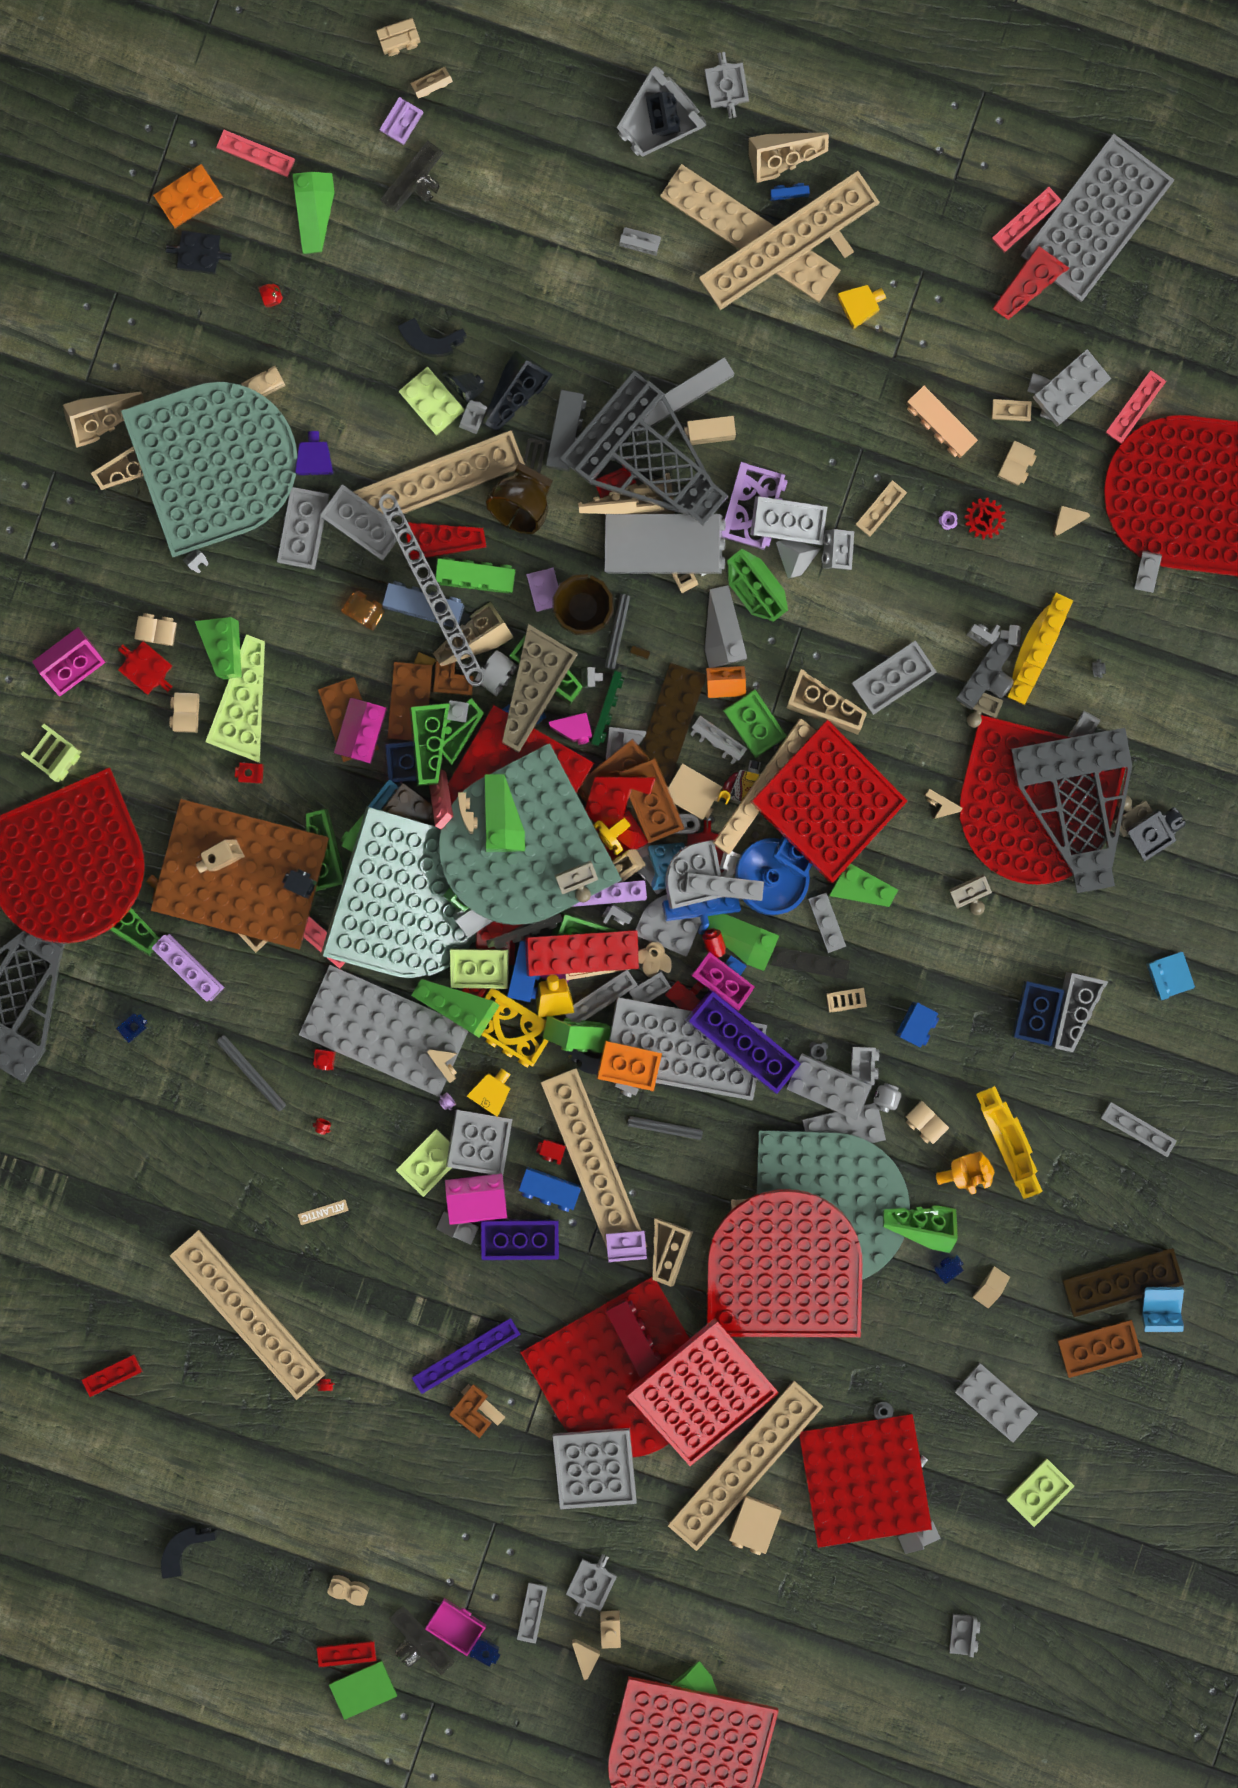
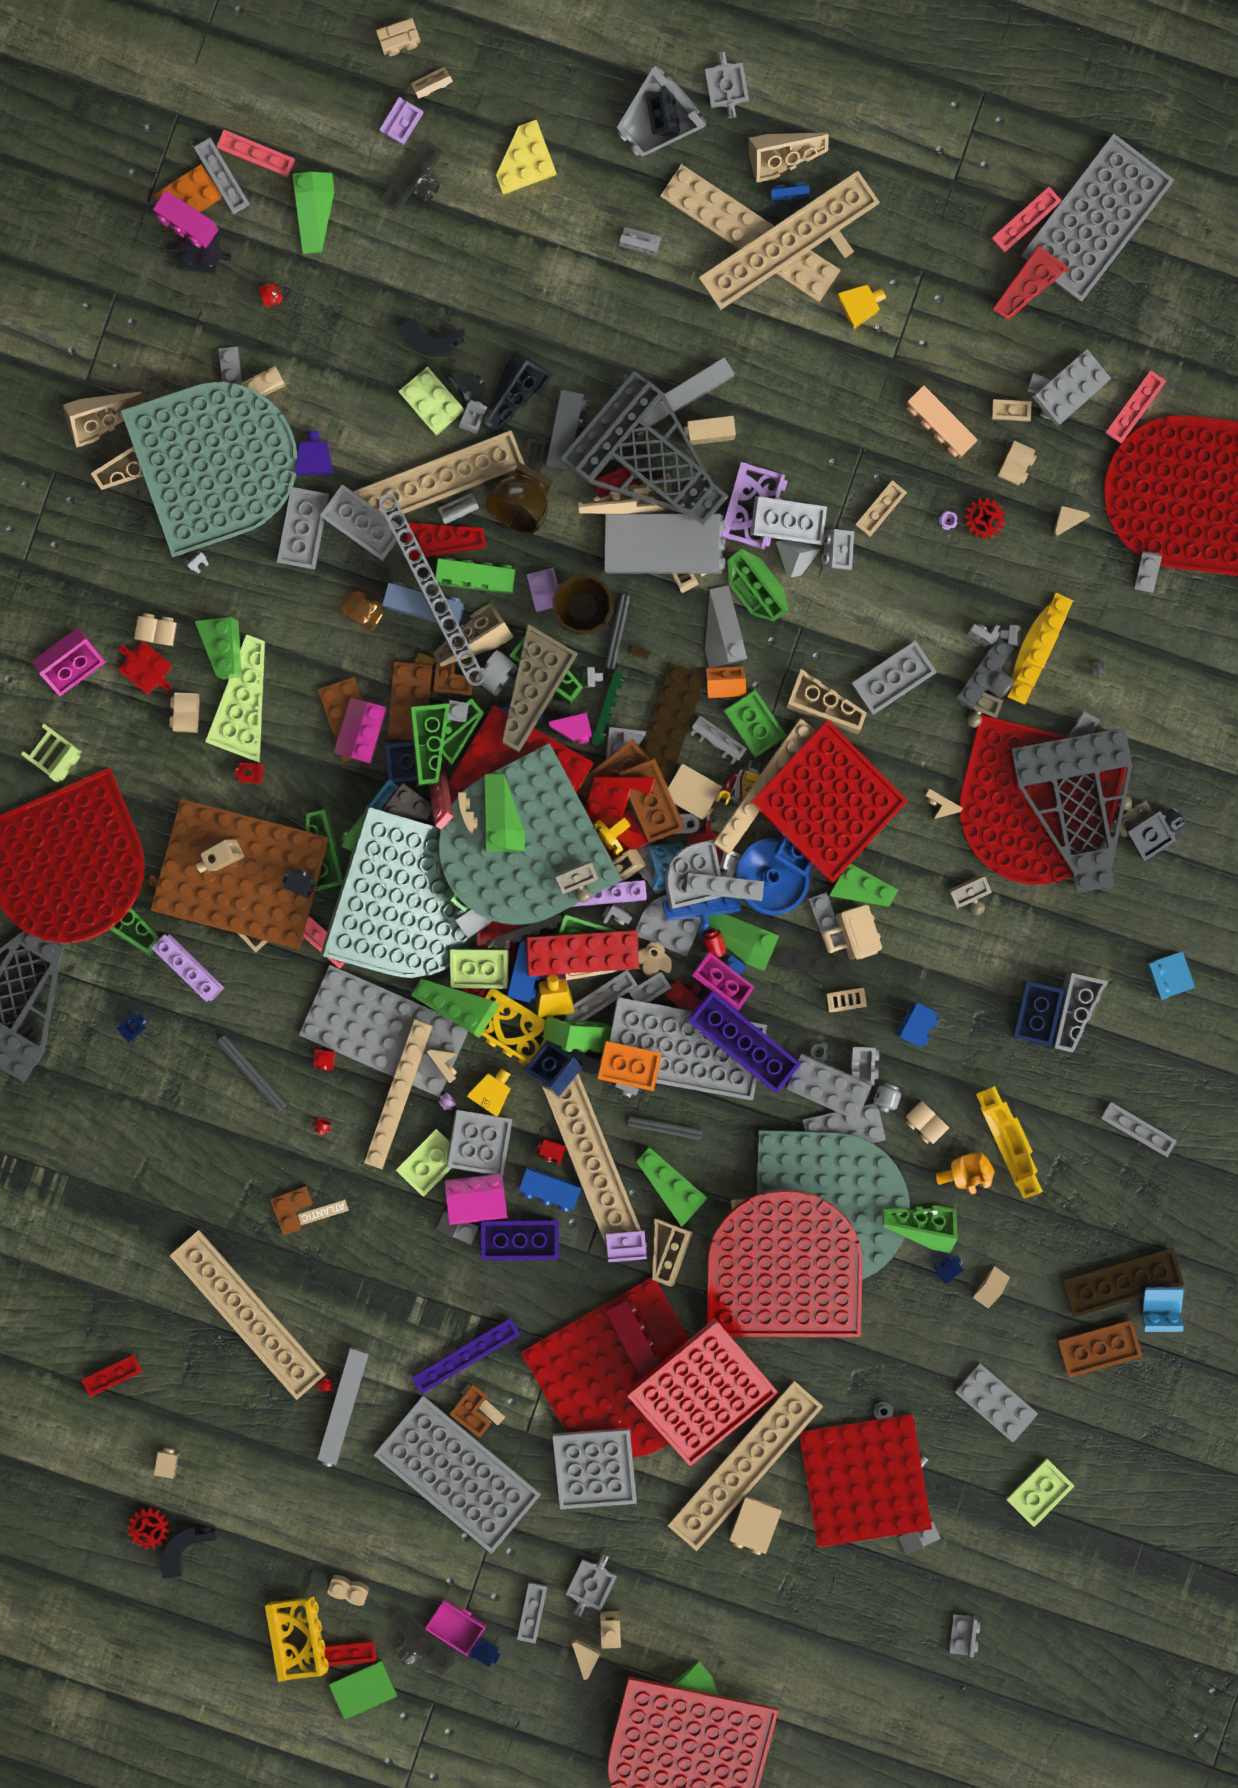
none -> red gear [127,1507,170,1550]
none -> dark pink brick [153,191,218,249]
none -> tan brick [154,1448,179,1479]
none -> light grey plate [194,138,250,214]
none -> light grey plate [219,347,242,385]
none -> yellow fence [265,1596,328,1682]
none -> dark orange plate [270,1186,313,1236]
none -> light grey brick [317,1347,369,1467]
none -> tan plate [364,1019,433,1169]
none -> light grey plate [374,1395,541,1554]
none -> light grey plate [438,493,479,524]
none -> light yellow plate [496,120,557,195]
none -> dark blue brick [524,1040,583,1097]
none -> bright green wedge [636,1146,707,1227]
none -> tan piece [822,905,882,960]

